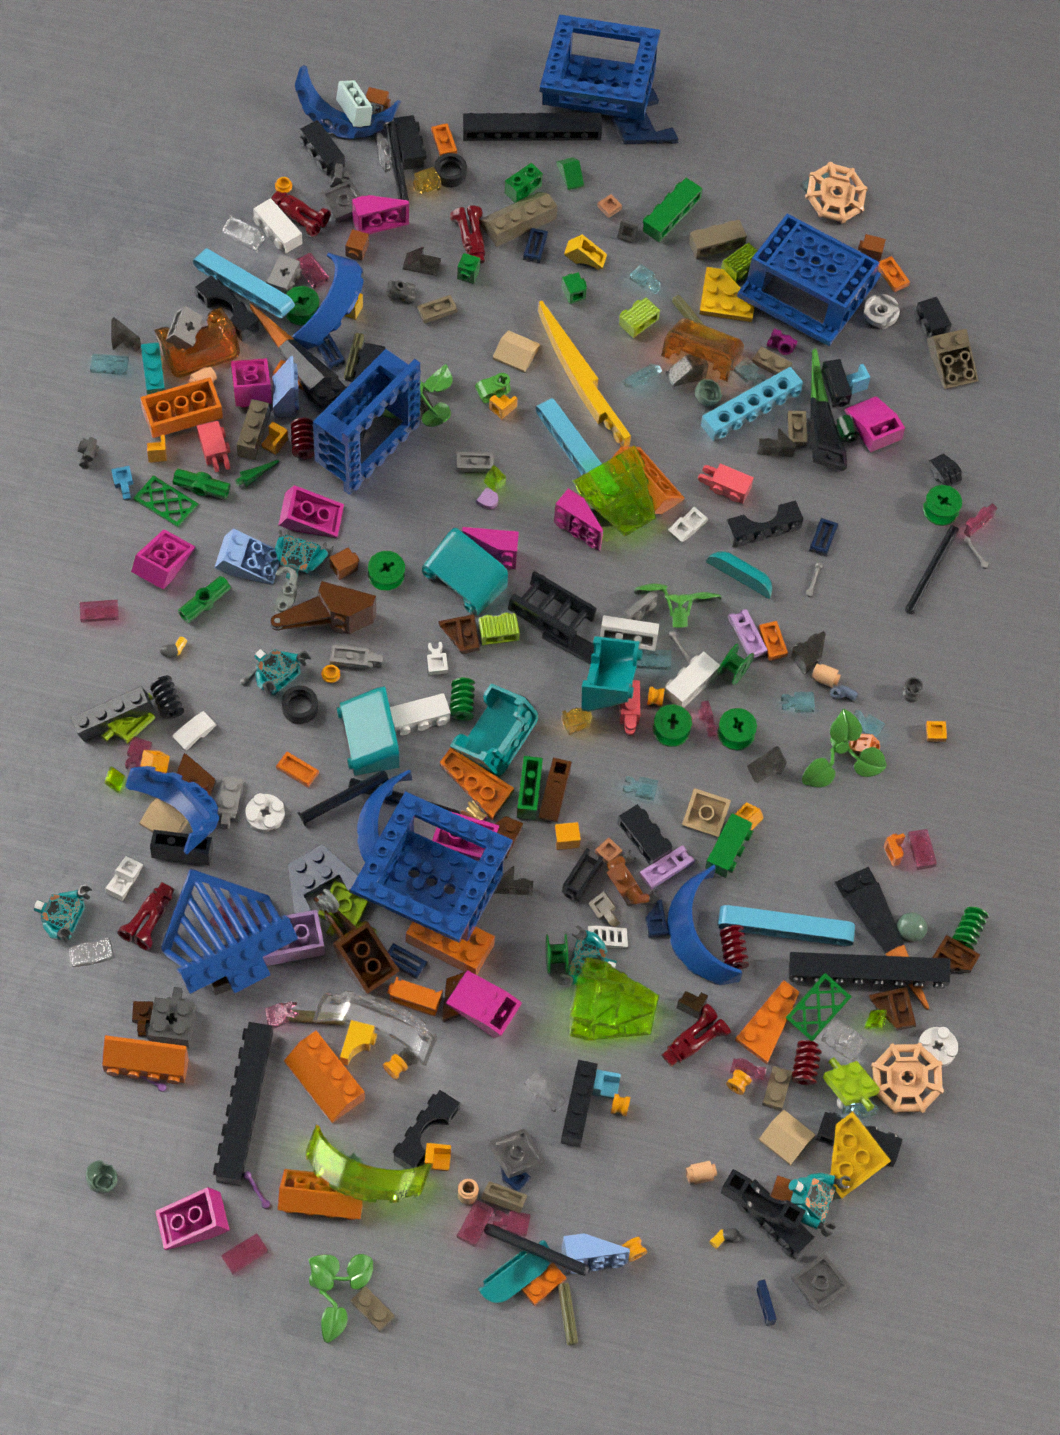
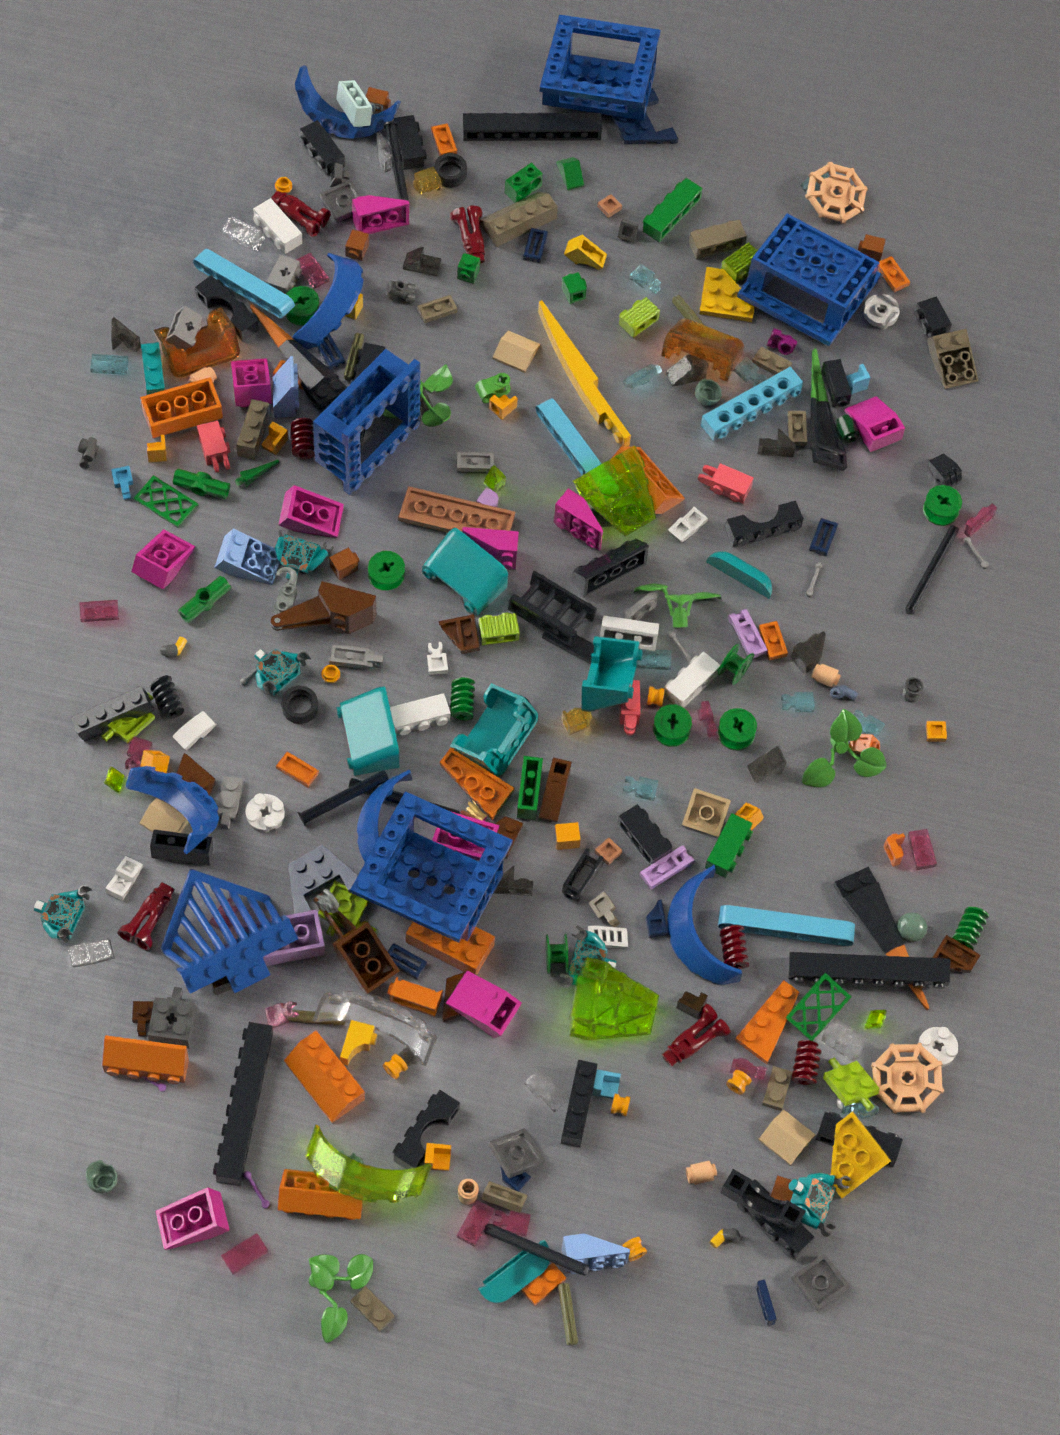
dark orange torso [606,850,662,906] -> none
reddish brown wing [869,987,916,1031] -> none
none -> nougat plate [398,486,516,533]
none -> black slope [572,538,649,598]

